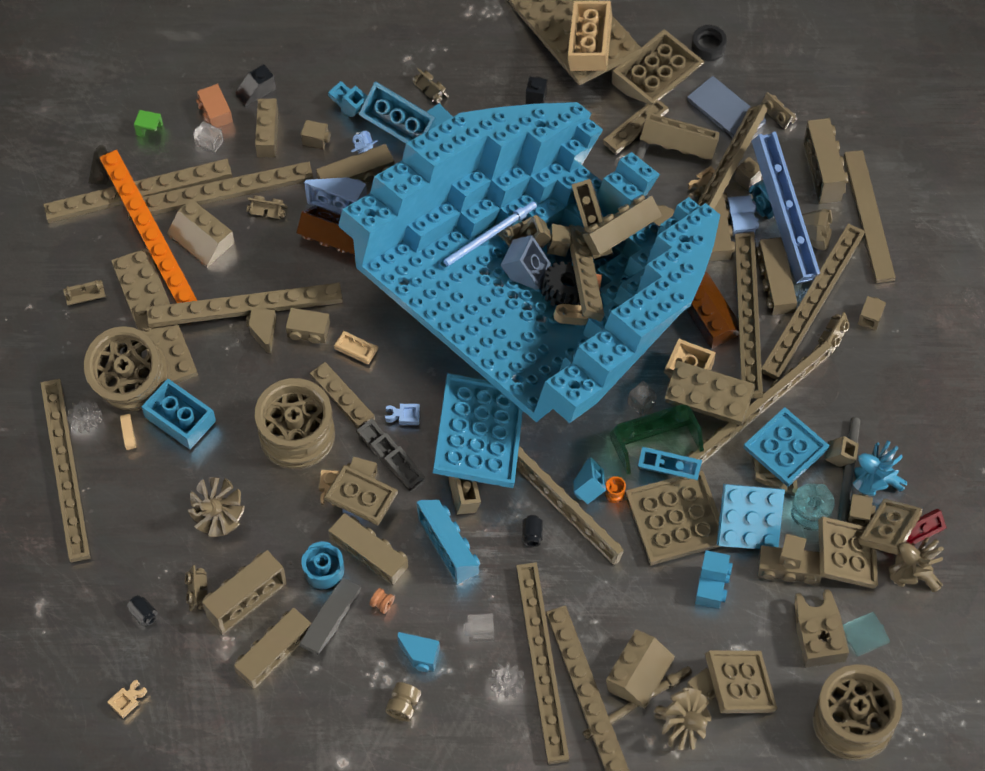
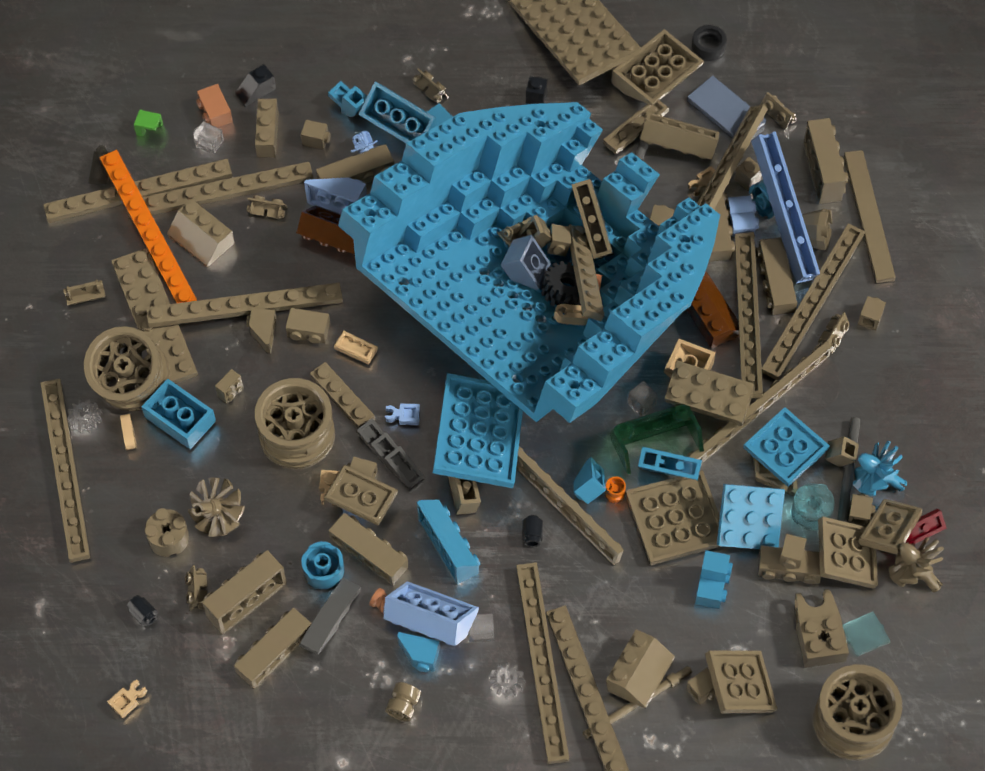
light blue bar [443,201,537,266] -> none
tan brick [568,1,612,71] -> none
dark tan brick [582,194,662,255] -> none
dark tan piece [654,687,711,751] -> none
none -> dark tan brick [145,508,189,557]
none -> dark tan piece [215,369,243,404]
none -> light blue slope [383,581,479,646]

